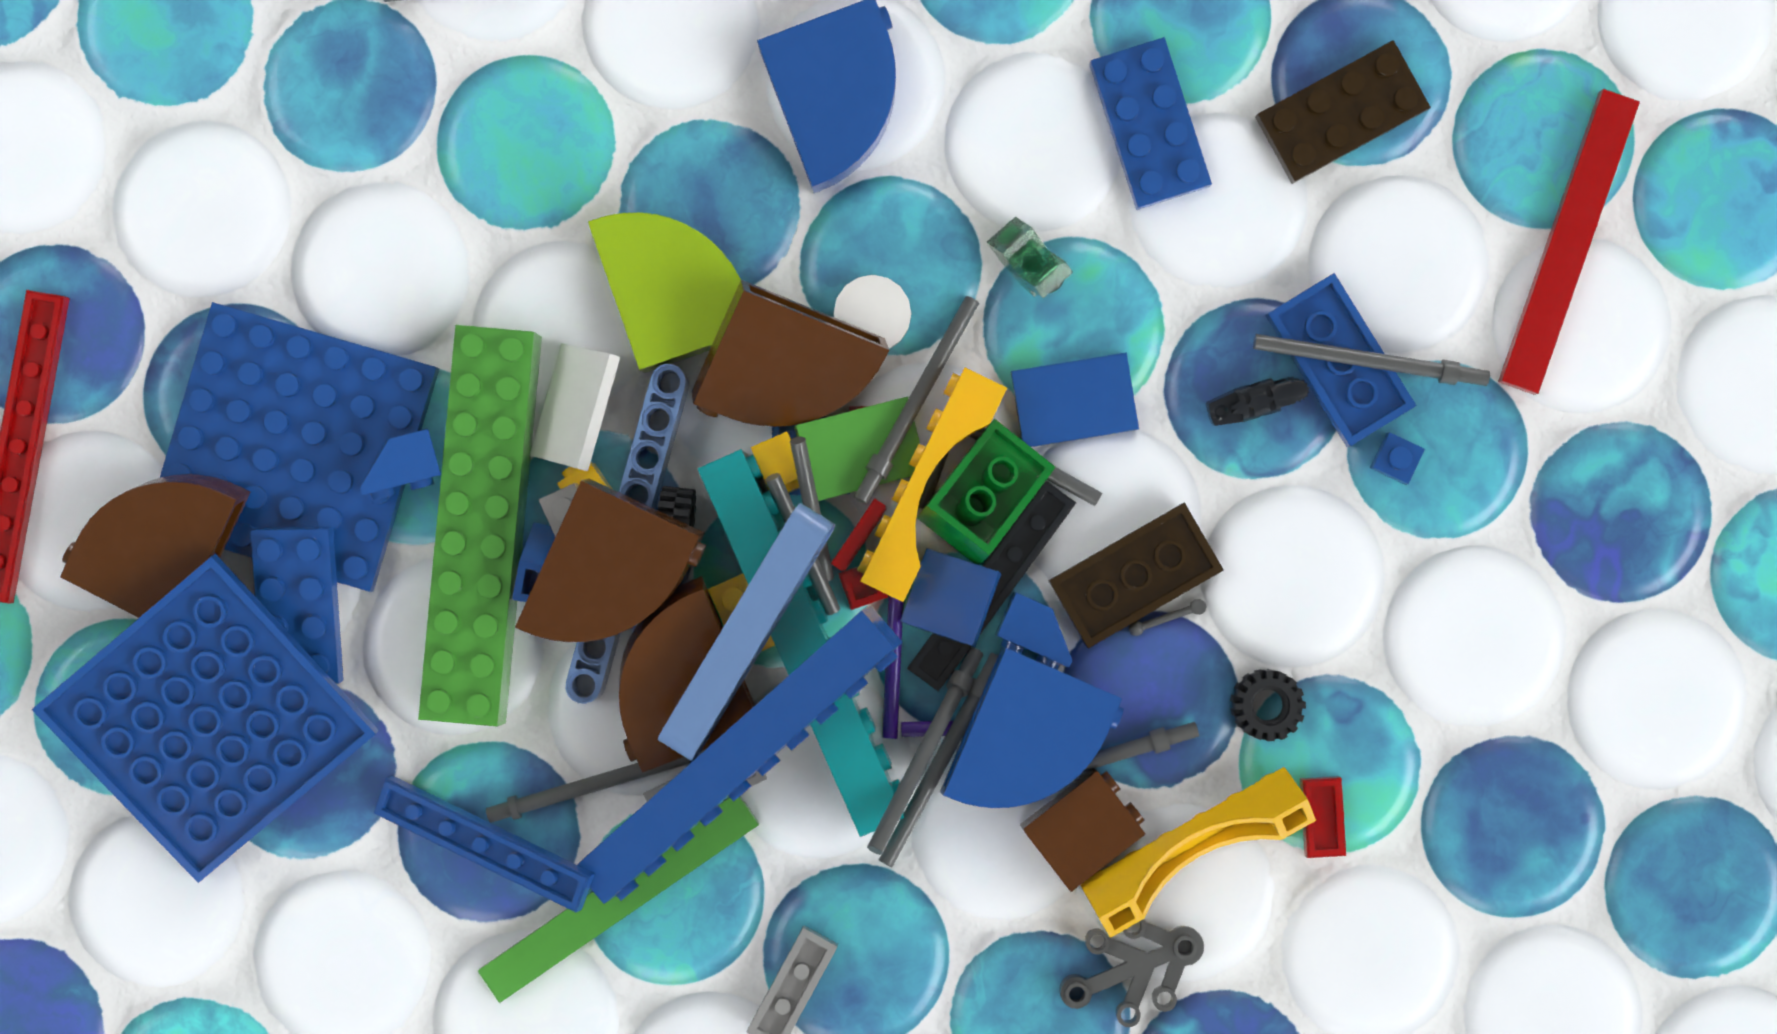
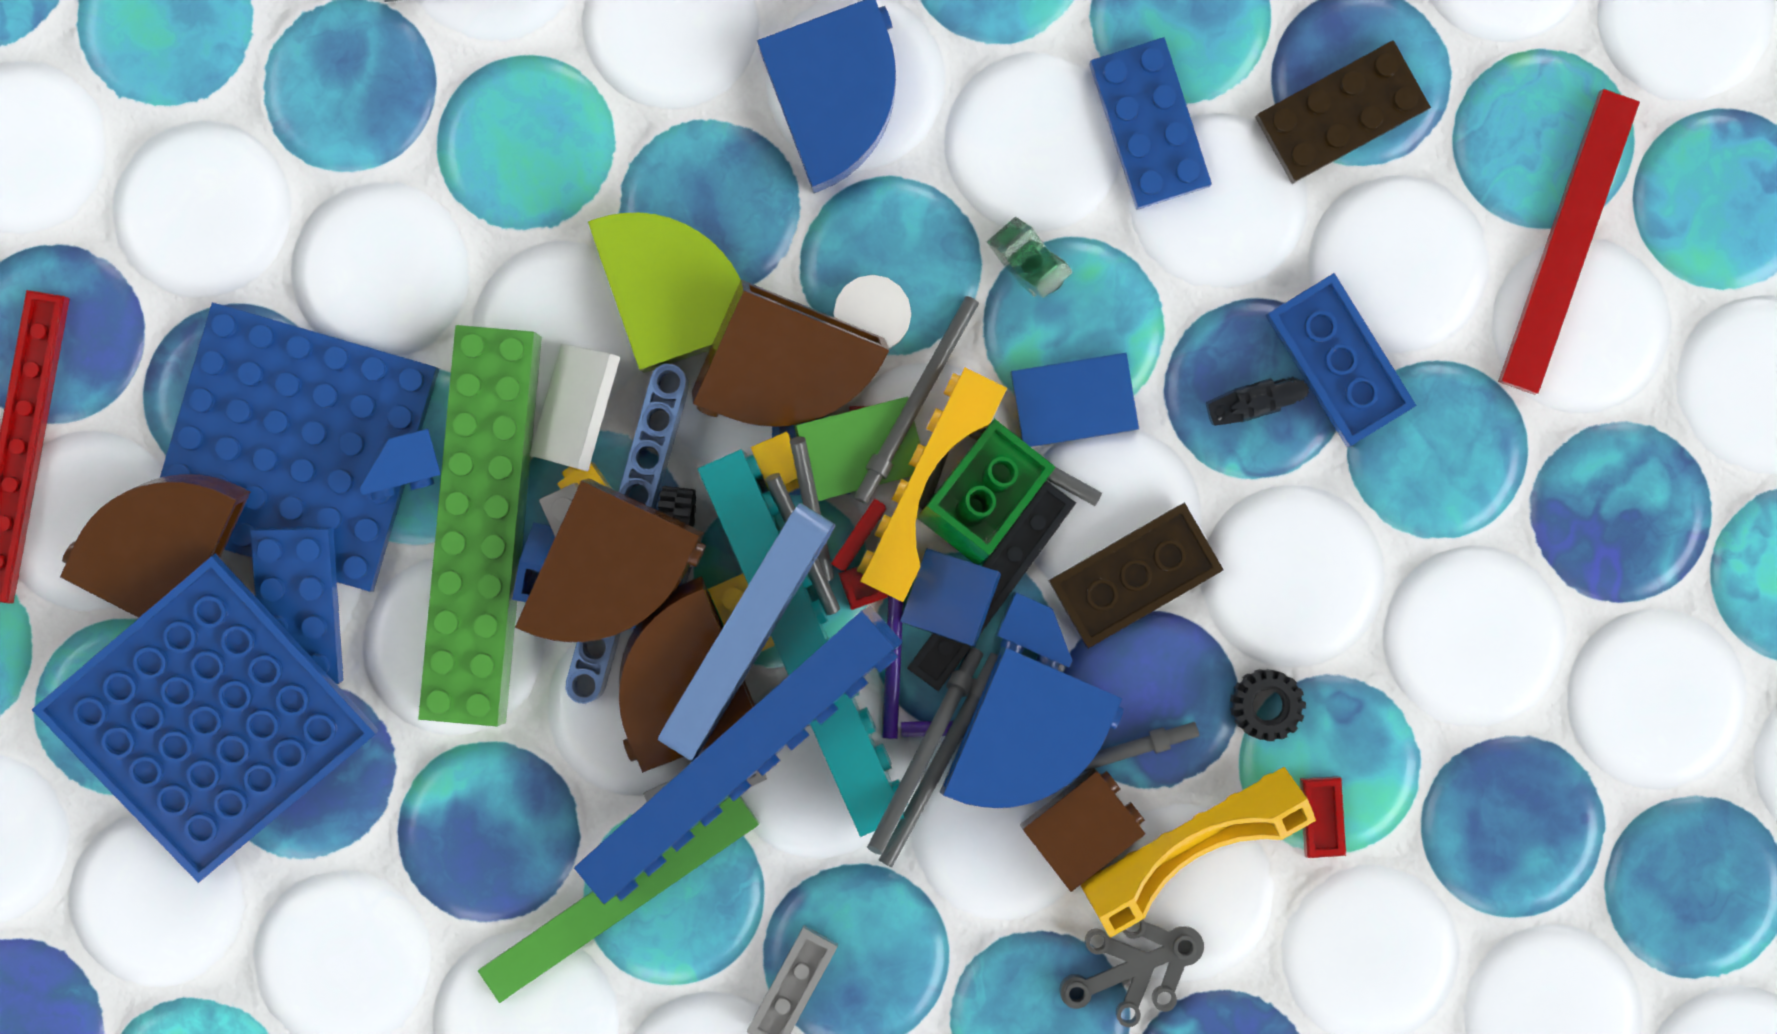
blue tile [374,775,595,913] -> none
dark grey bar [486,748,707,823] -> none
dark grey hinge [1129,599,1207,636] -> none
dark grey bar [1253,334,1490,386] -> none
blue plate [1370,432,1425,485] -> none

